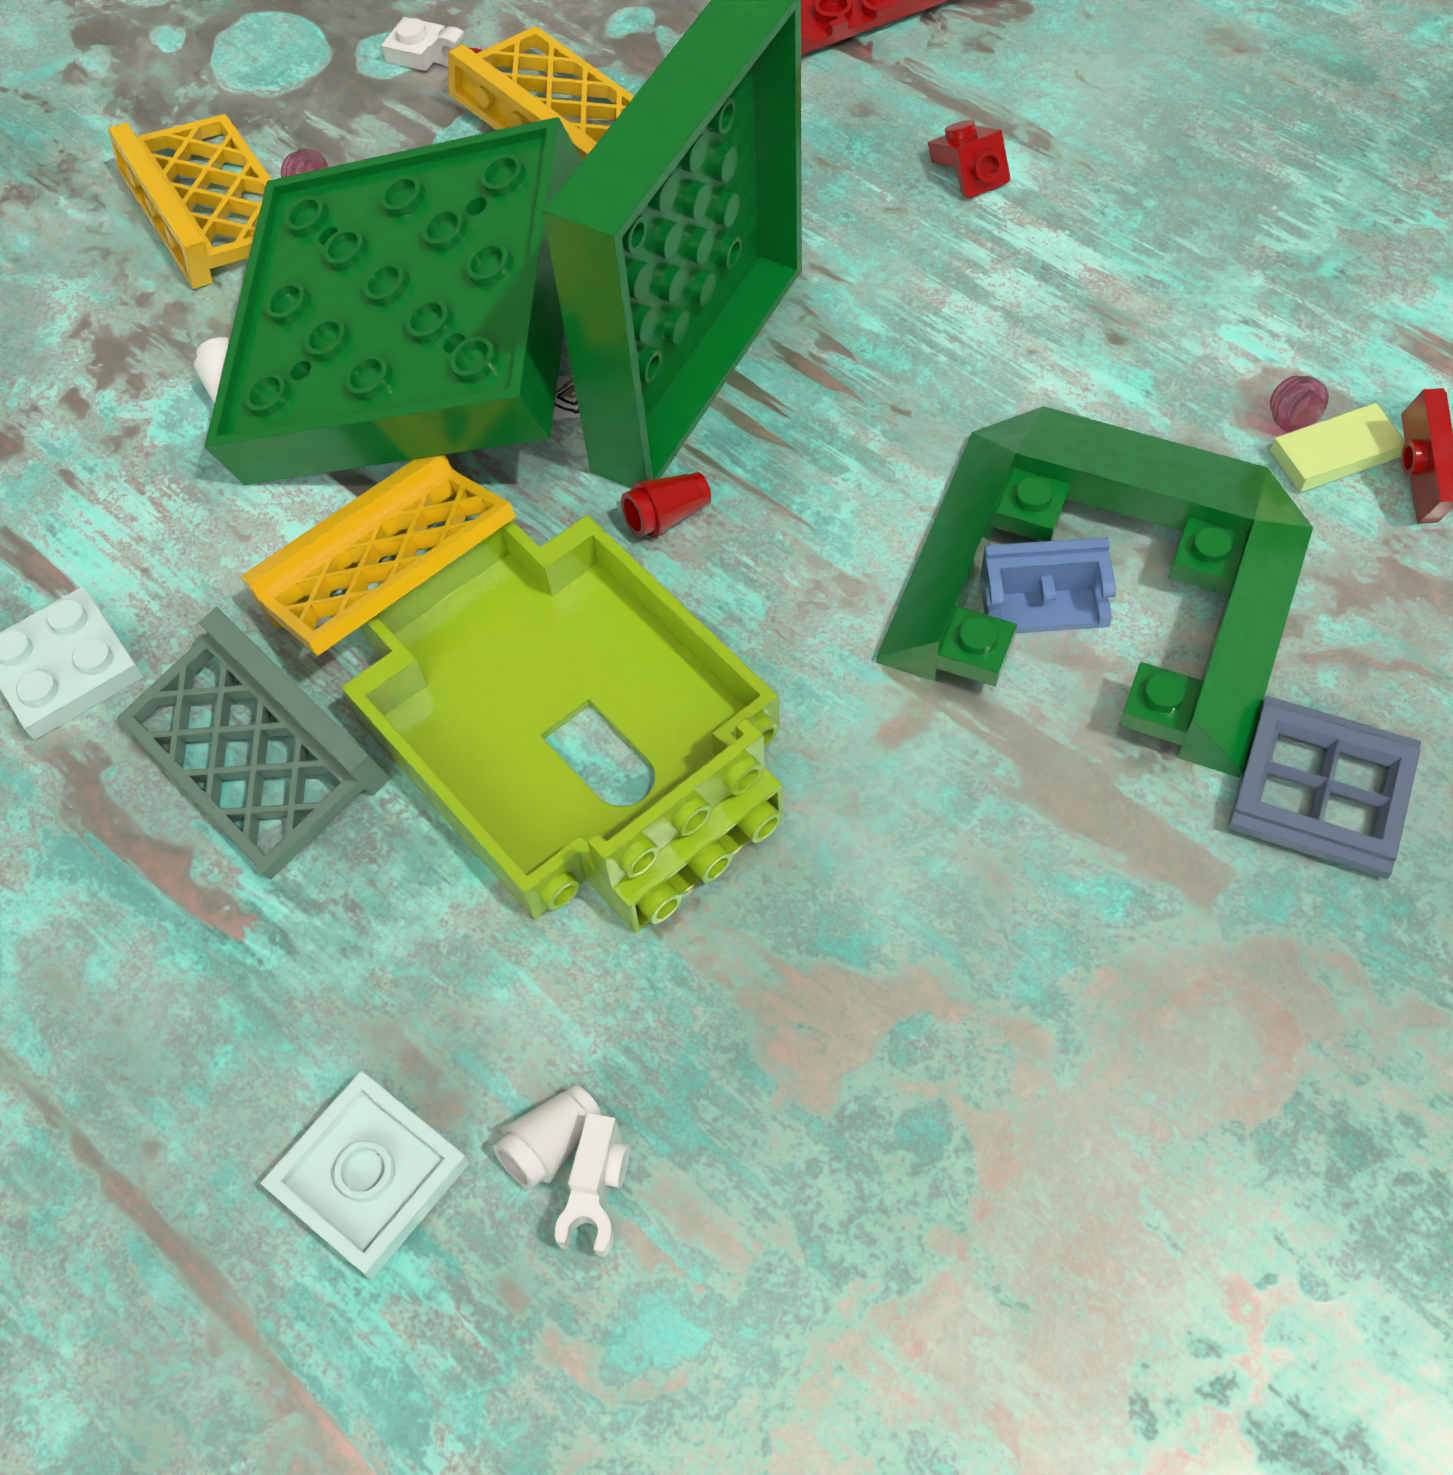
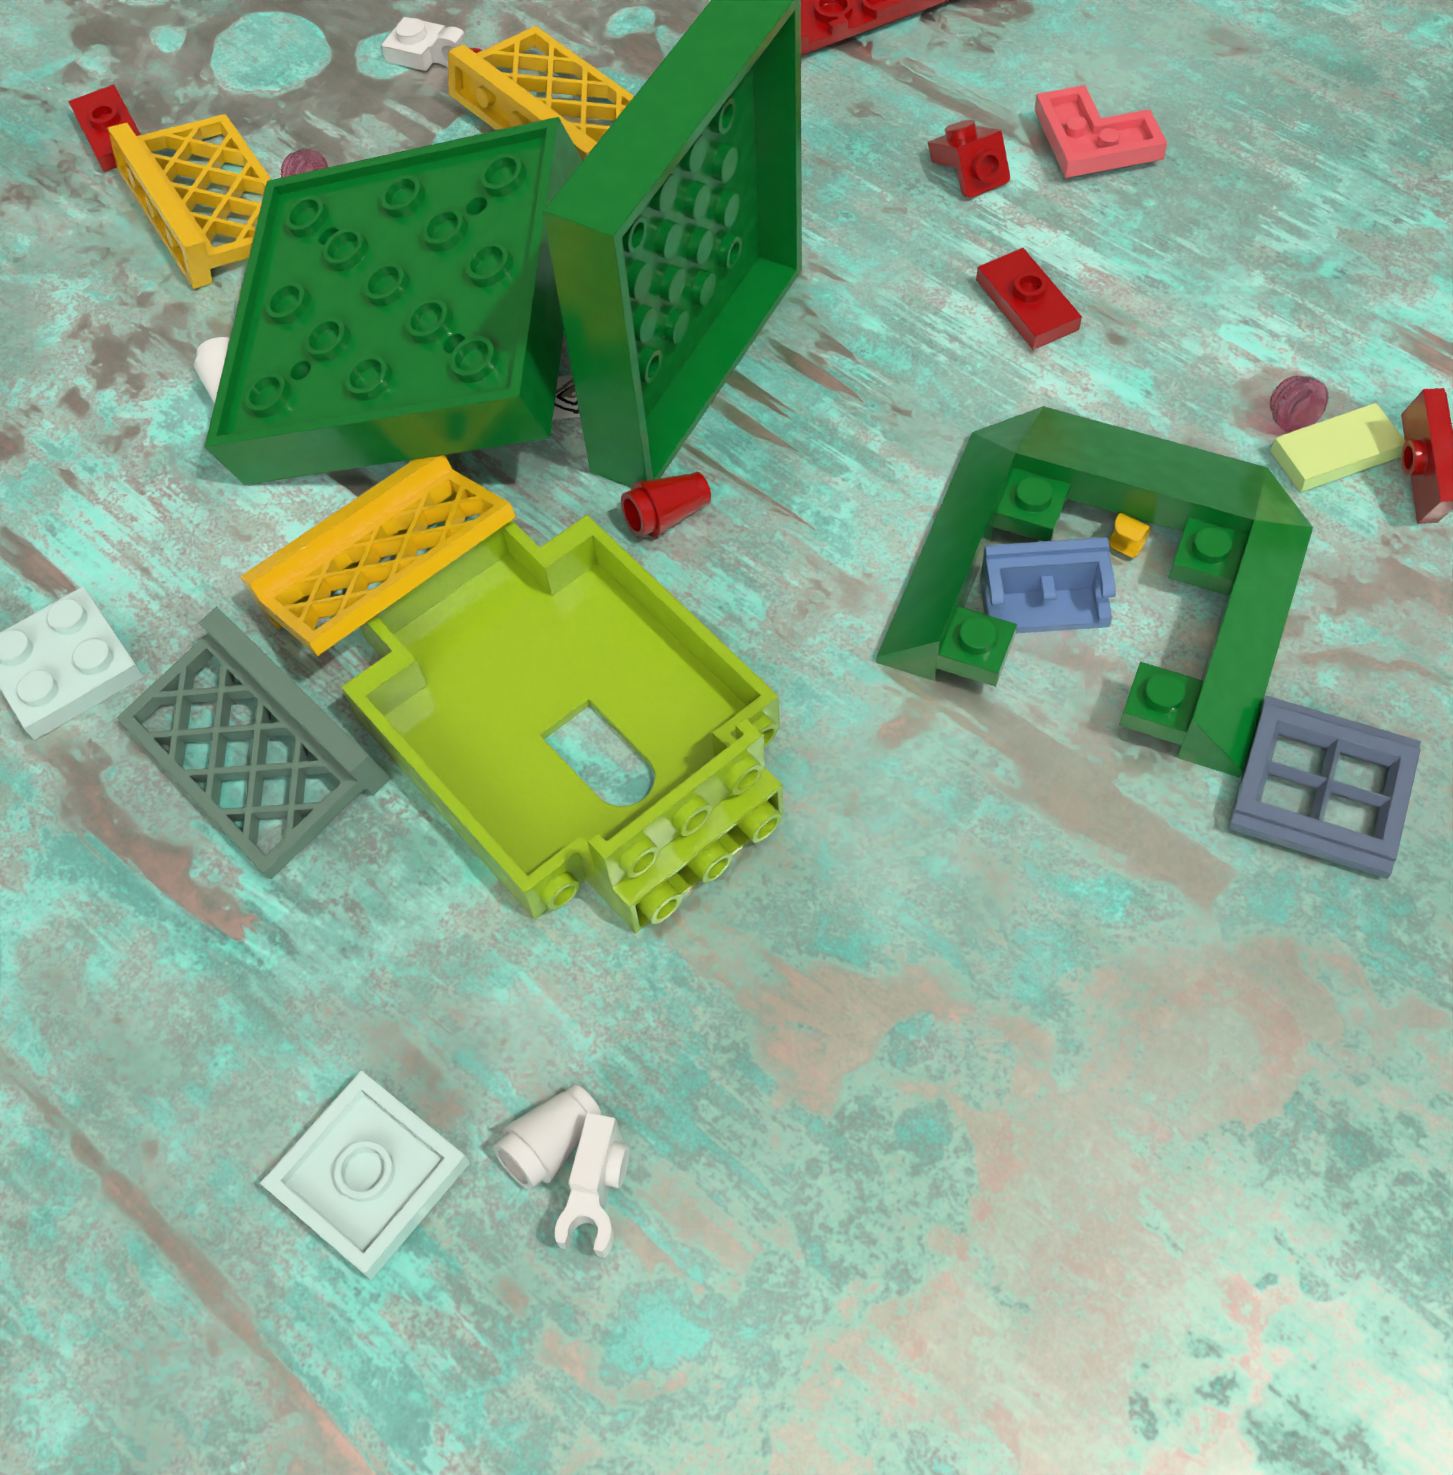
none -> red plate [68,84,141,172]
none -> red plate [976,248,1082,350]
none -> coral plate [1034,85,1167,178]
none -> yellow hand [1109,513,1151,559]

